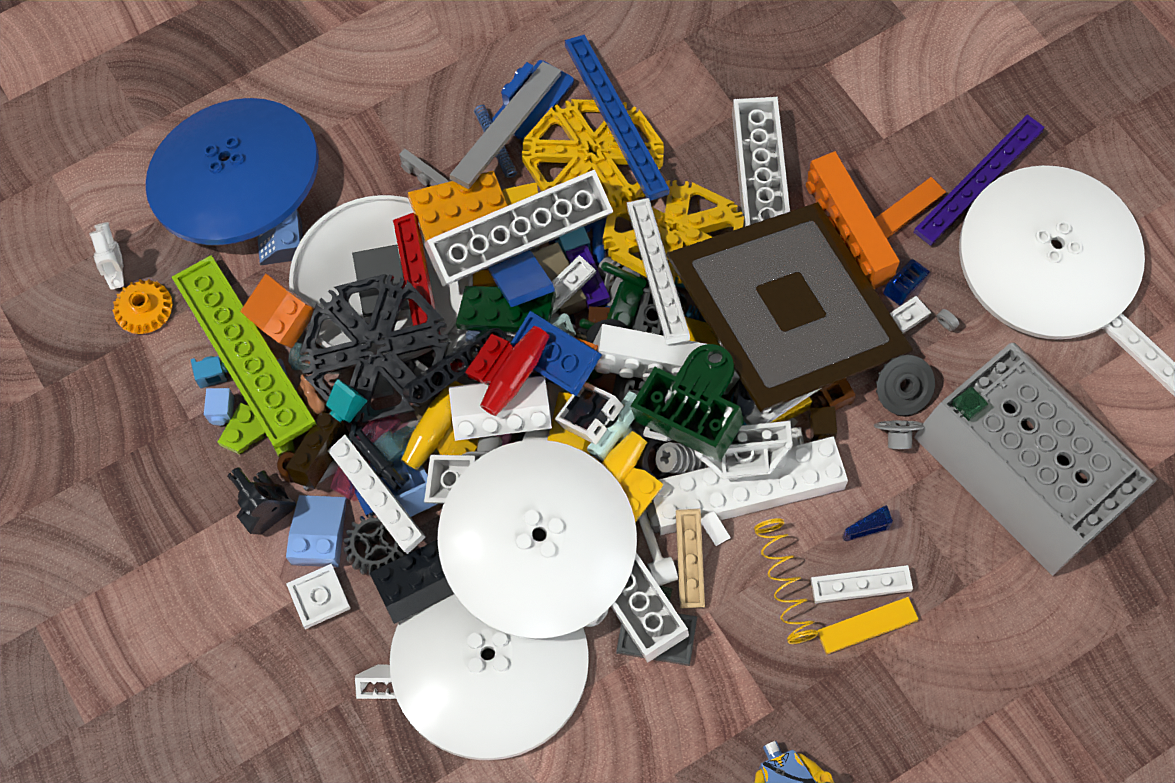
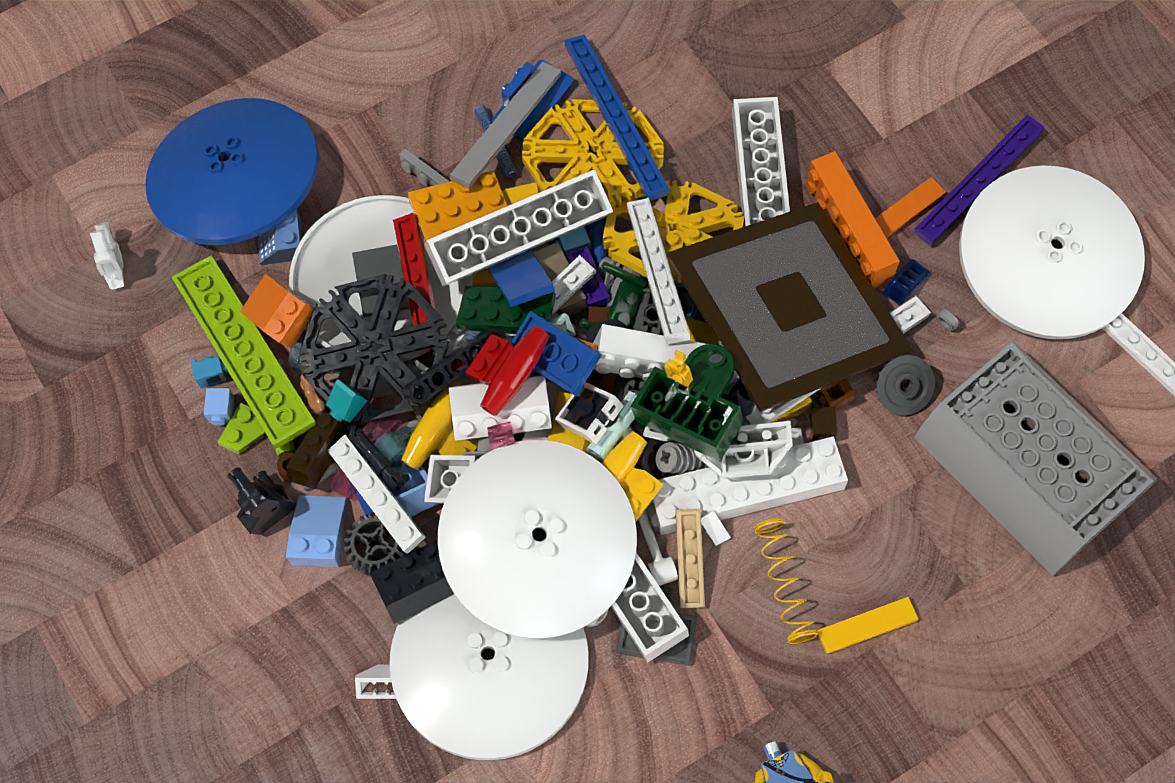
light orange gear [112,279,173,334] -> none
white plate [286,564,351,629] -> none
white plate [810,565,913,604] -> none
clear blue slope [842,505,893,542] -> none
light grey wheel [874,420,925,449] -> none
clear green plate [952,386,988,421] -> none
none -> clear pink tile [487,421,516,450]
none -> yellow plate [664,350,693,387]

